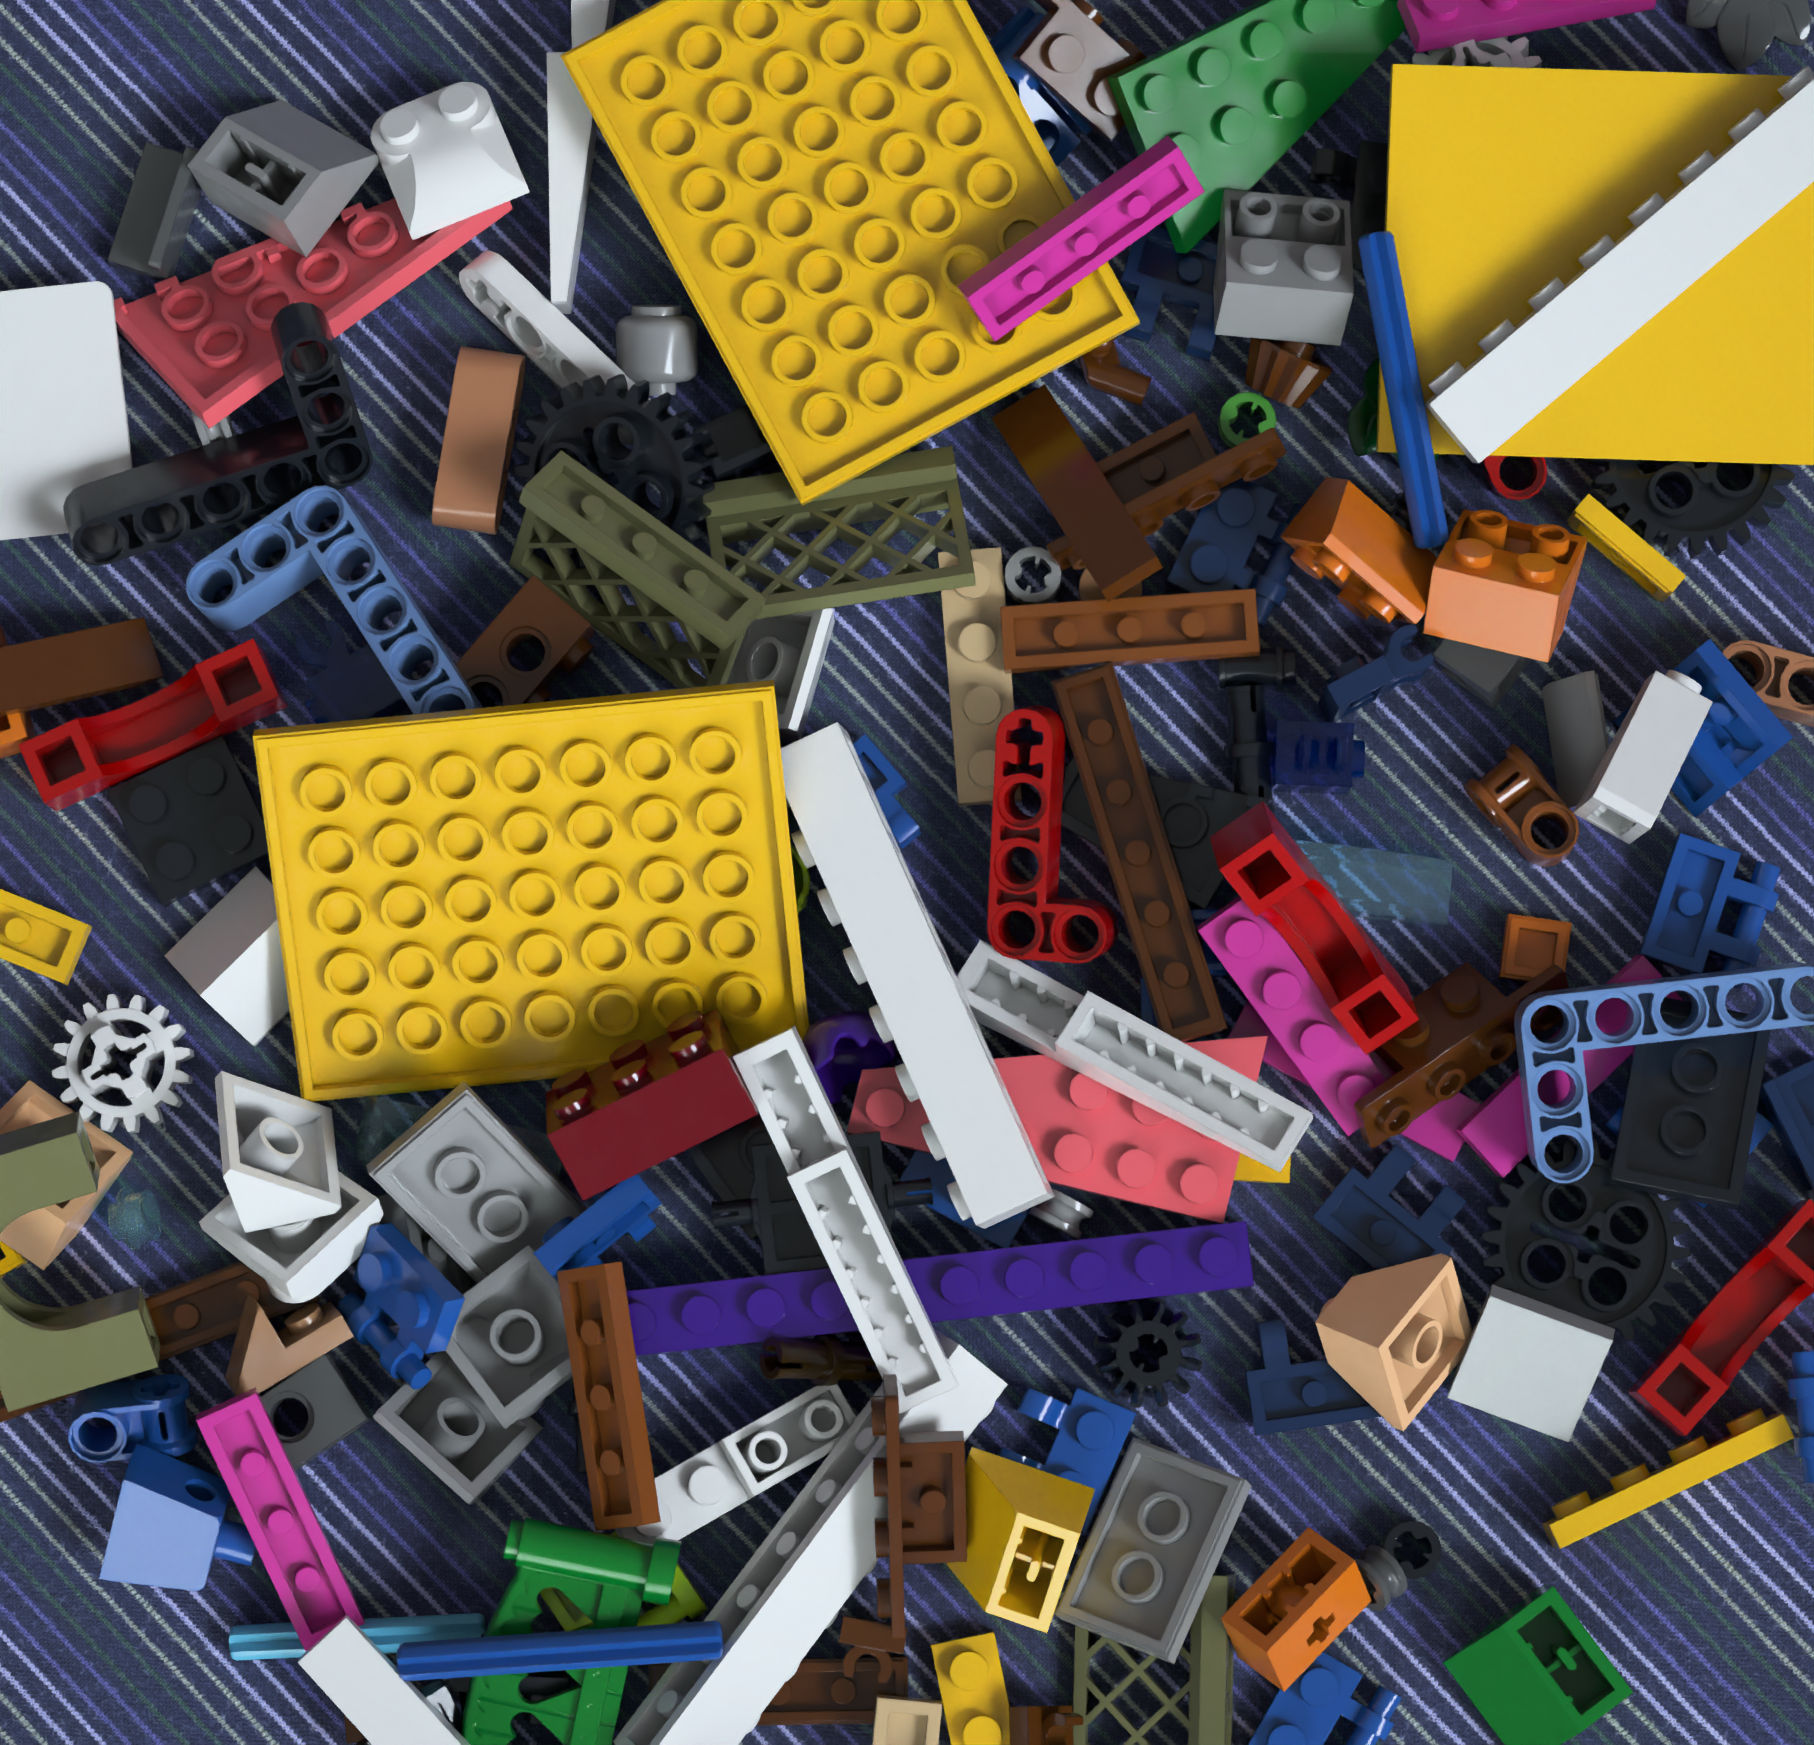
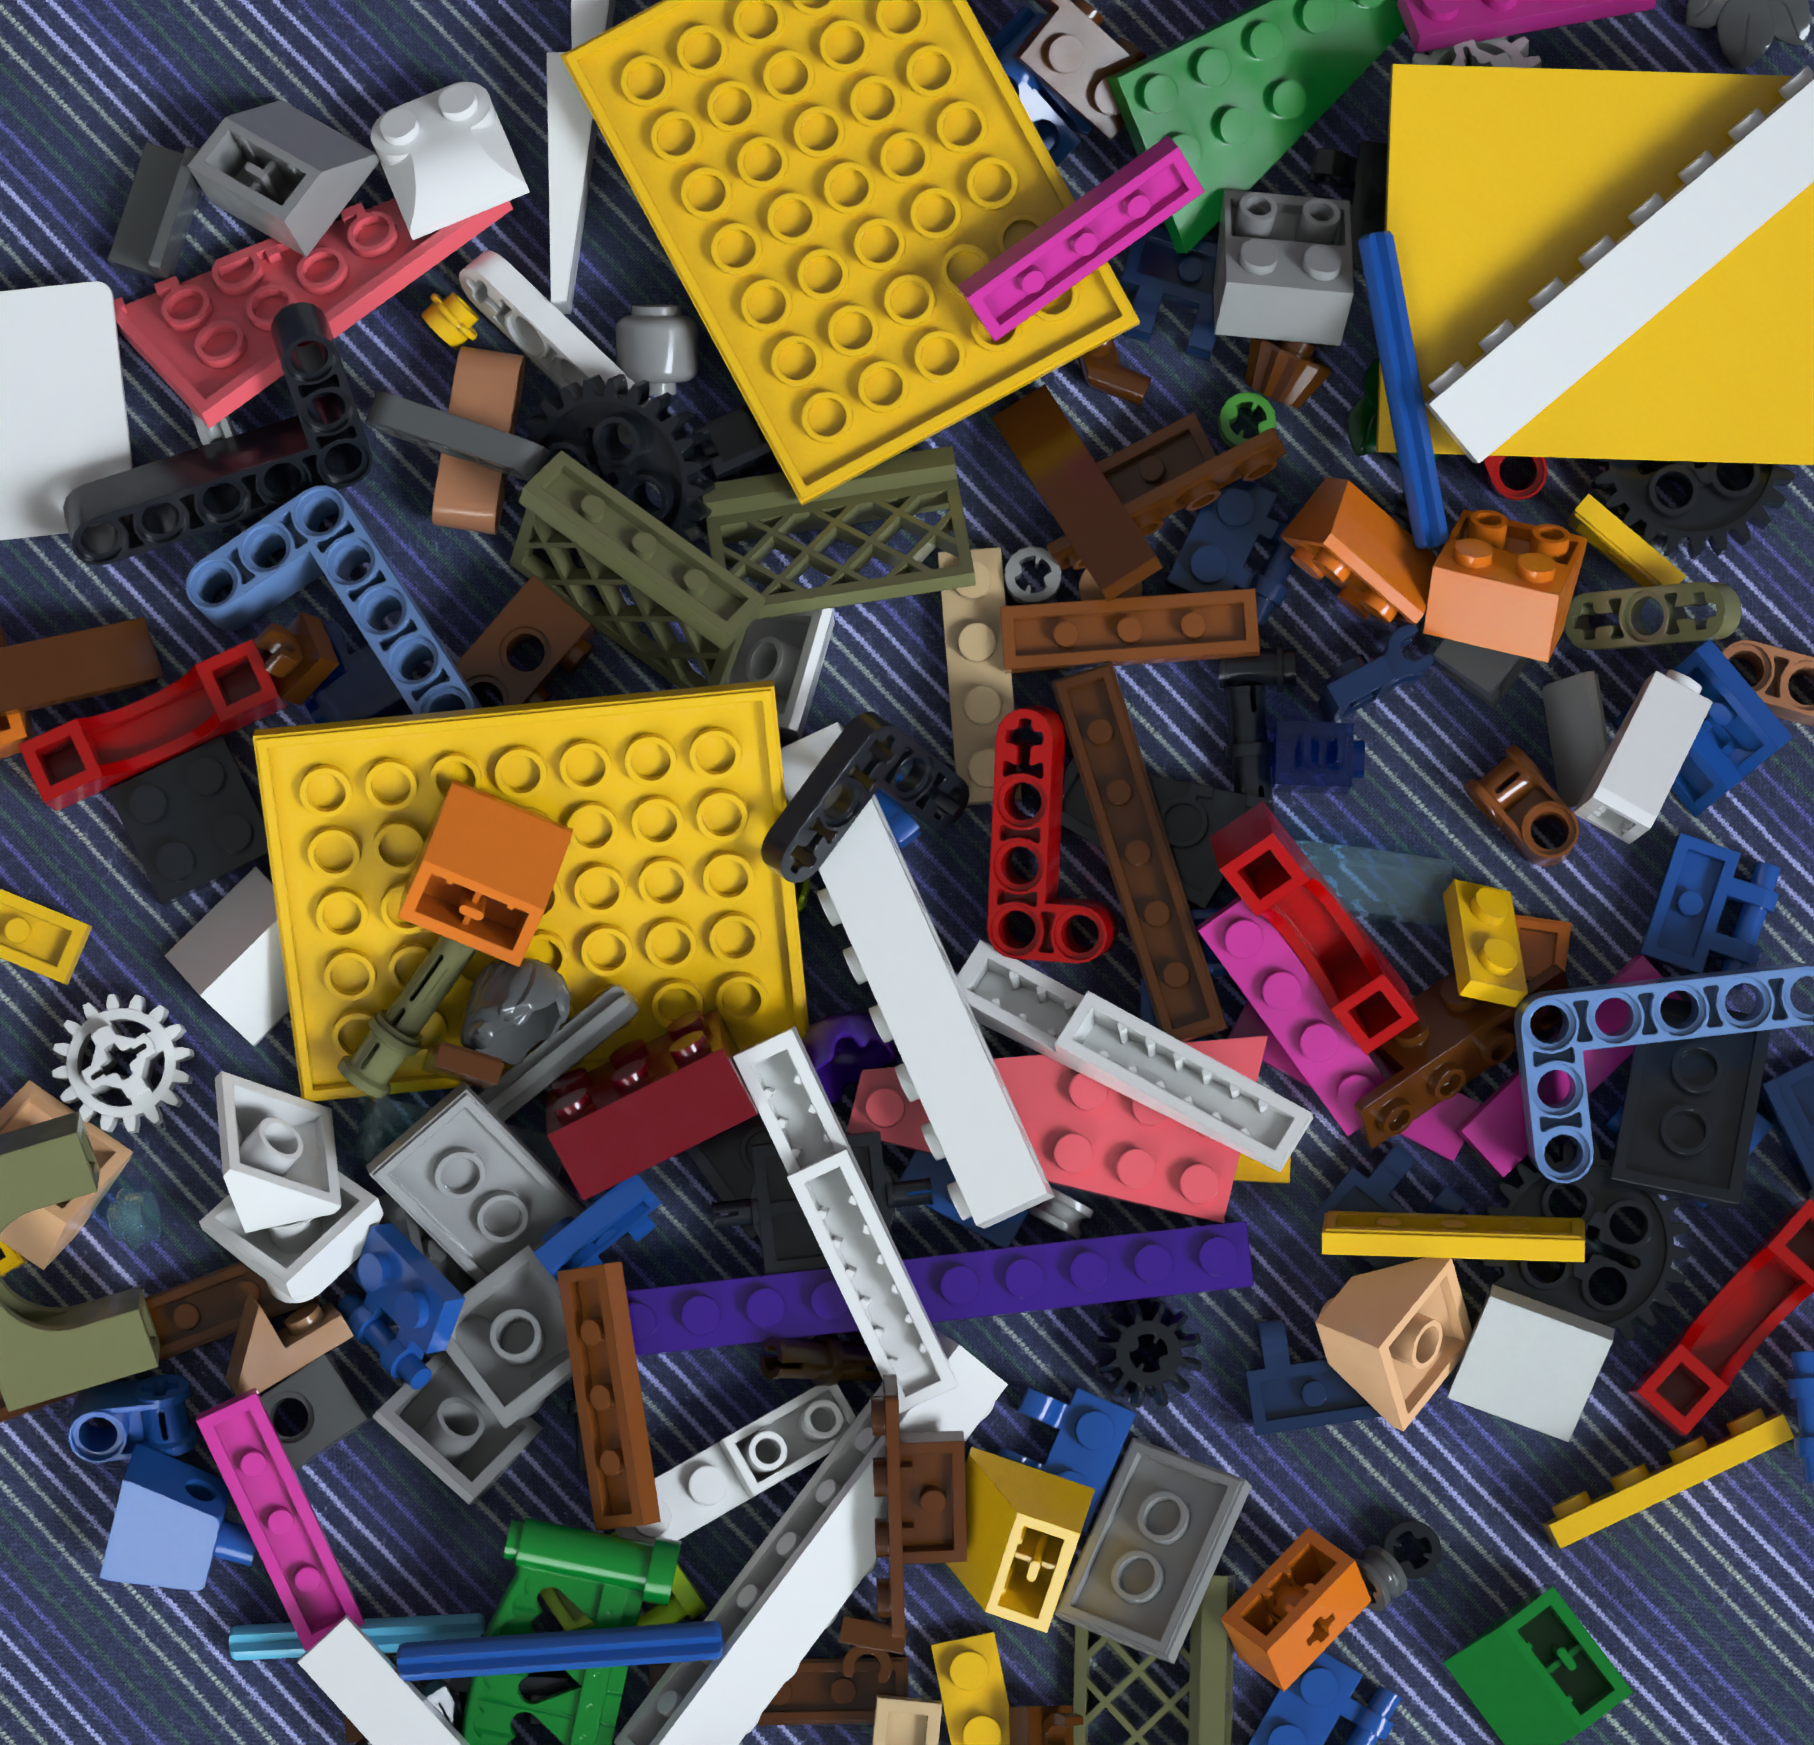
none -> reddish brown tile [254,612,339,706]
none -> olive pin [338,935,478,1099]
none -> dark grey beam [365,392,550,481]
none -> orange slope [398,779,573,967]
none -> yellow plate [421,292,479,350]
none -> reddish brown tile [422,1042,504,1089]
none -> dark grey hair [460,957,571,1065]
none -> light grey axle [478,984,639,1122]
none -> black beam [761,711,970,883]
none -> yellow tile [1322,1211,1585,1262]
none -> yellow plate [1443,879,1528,1007]
none -> olive beam [1564,582,1742,650]

